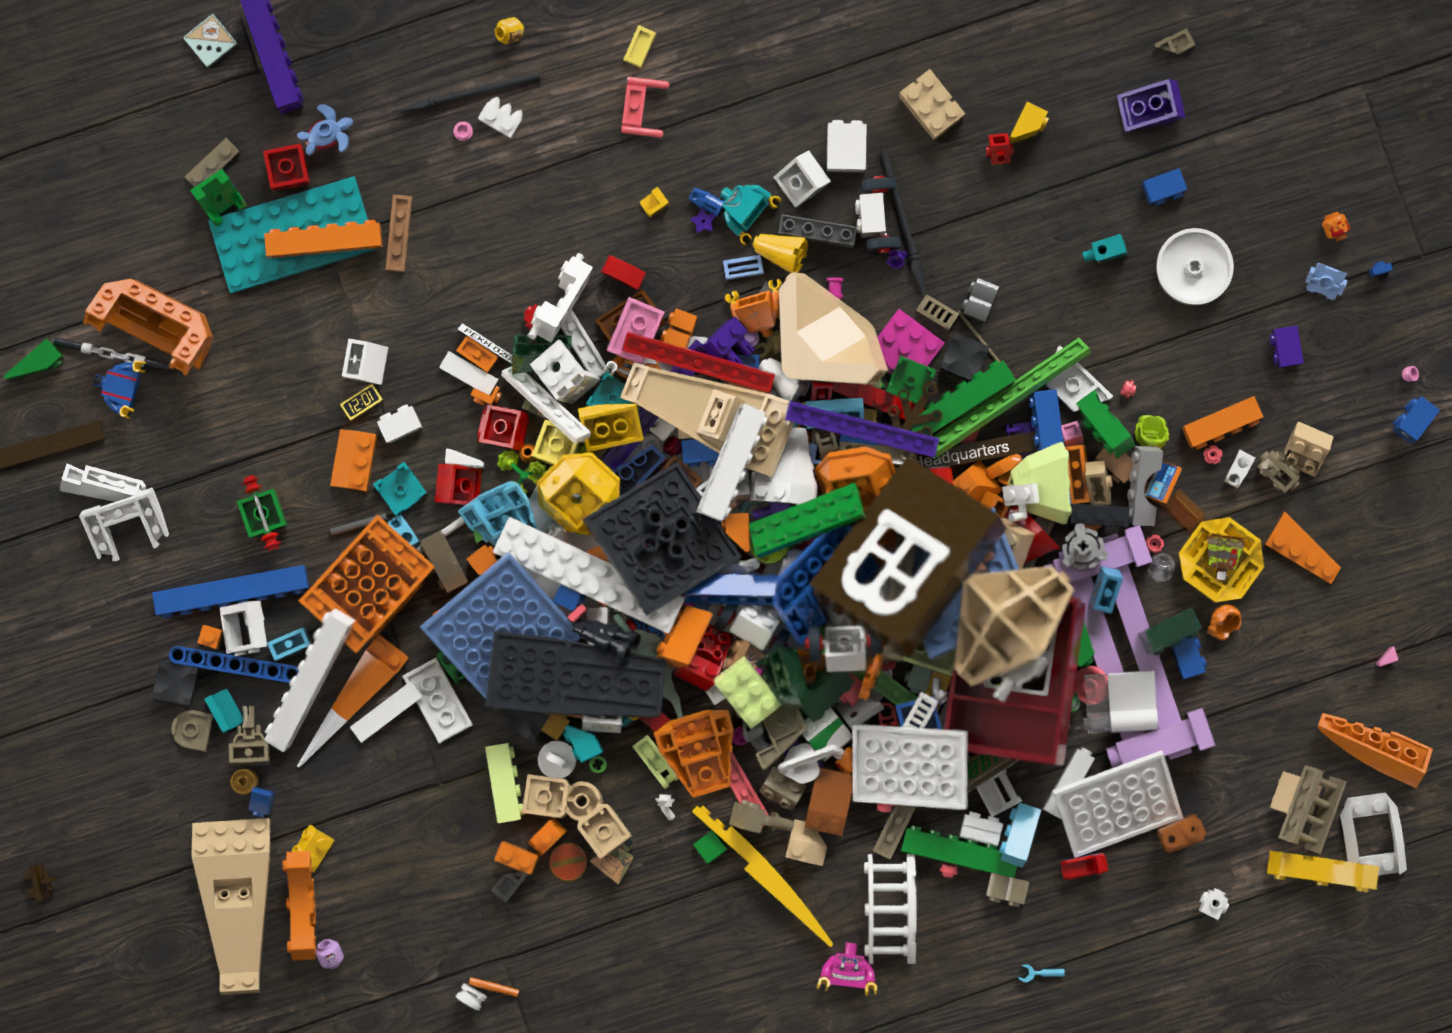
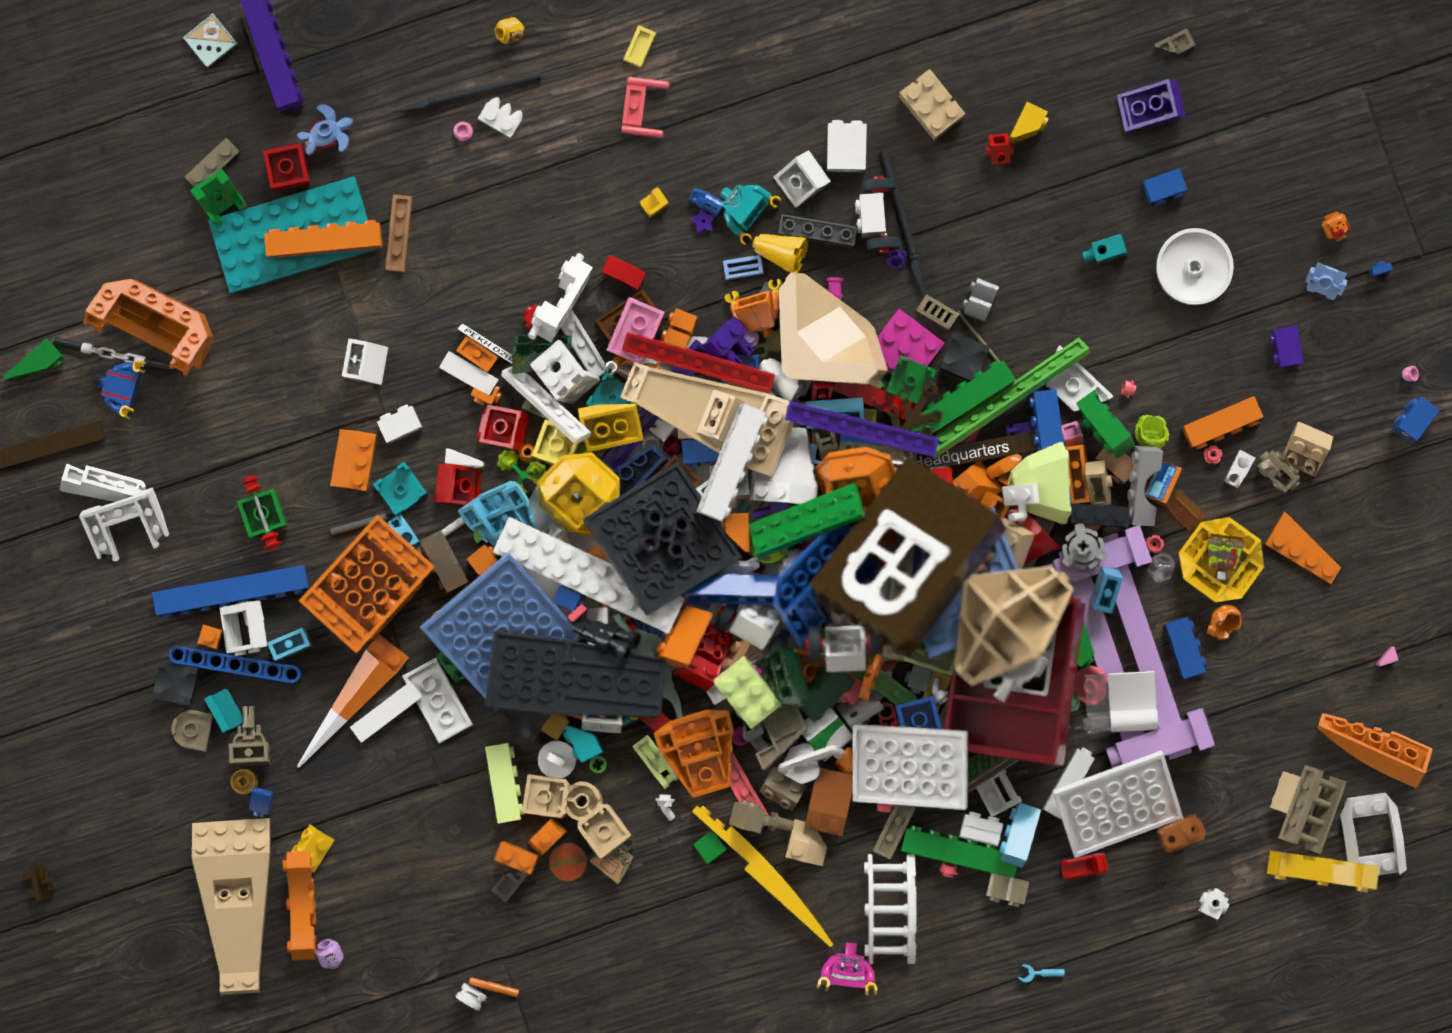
white brick [264,609,355,752] -> none
tile [340,384,383,421] -> none
white slope [902,692,939,729] -> none
clear green wedge [1137,608,1202,656] -> none

